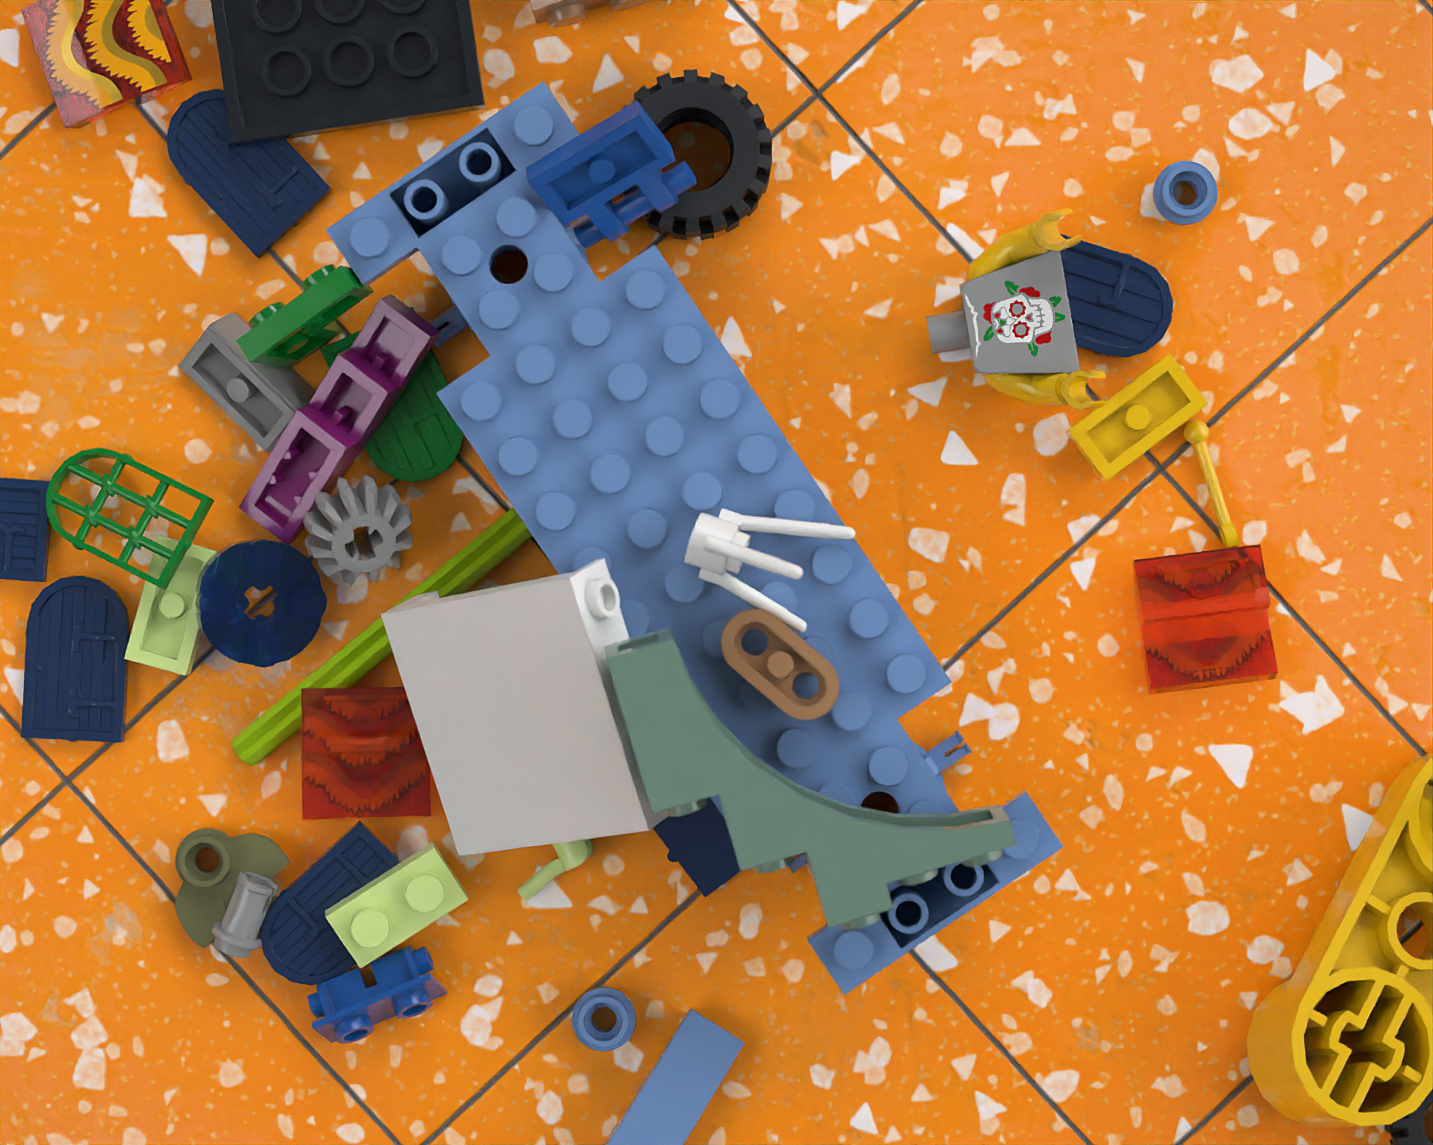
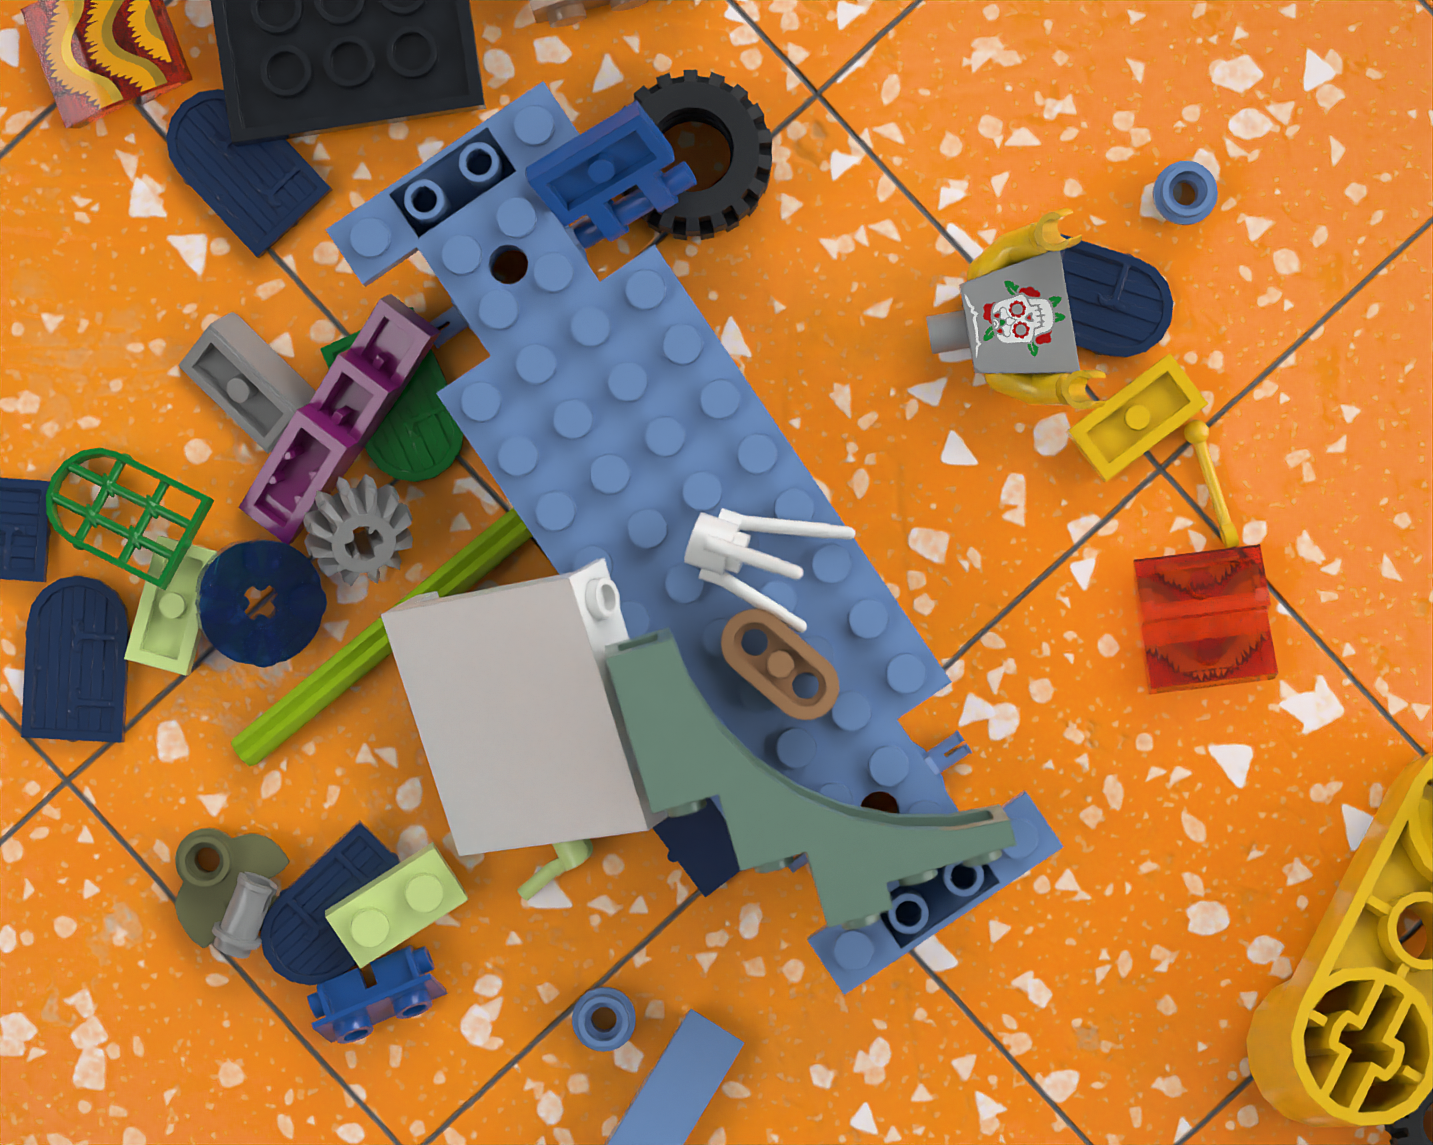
green plate [236,264,374,368] -> none
clear red slope [301,687,431,821] -> none

